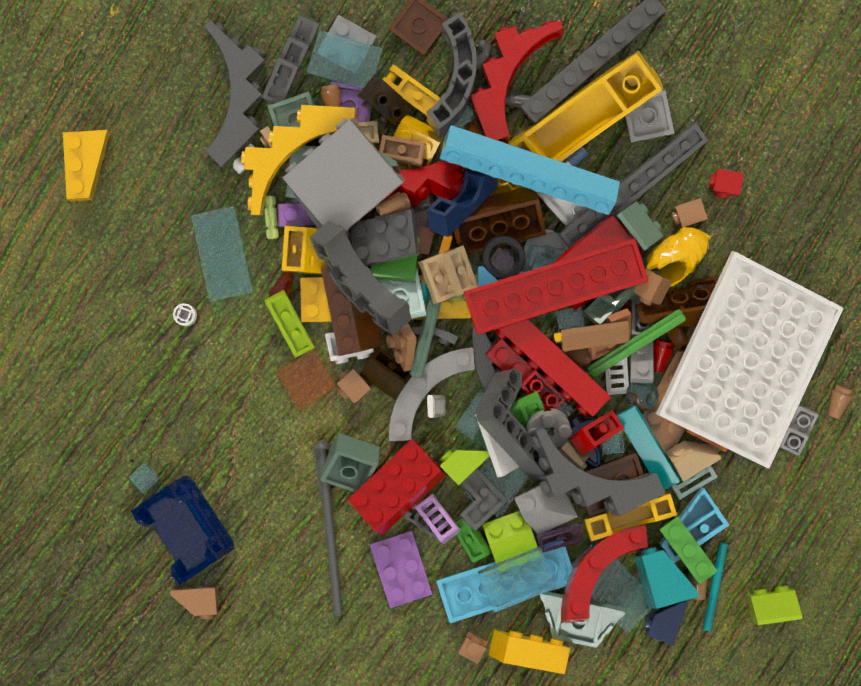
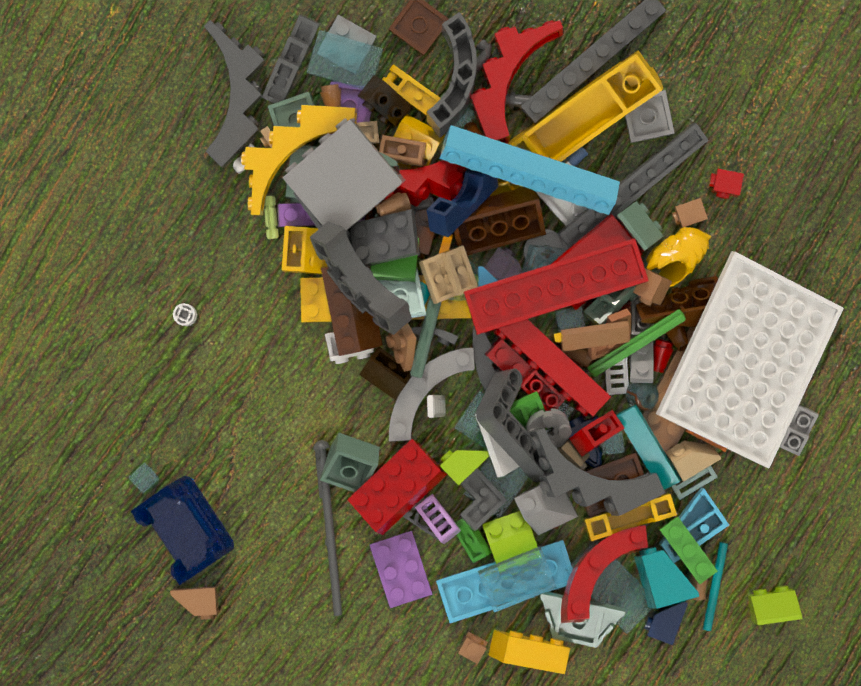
yellow wedge [63,130,111,201] -> none
clear light blue plate [191,206,254,302] -> none
lime tile [264,290,315,358] -> none
clear red cone [268,272,295,298] -> none
clear orange tile [276,349,337,410] -> none
medium nougat brick [337,369,371,404] -> none
black tyre [482,235,525,279] -> none
clear purple slope [536,522,585,553] -> none
medium nougat cone [827,385,853,419] -> none

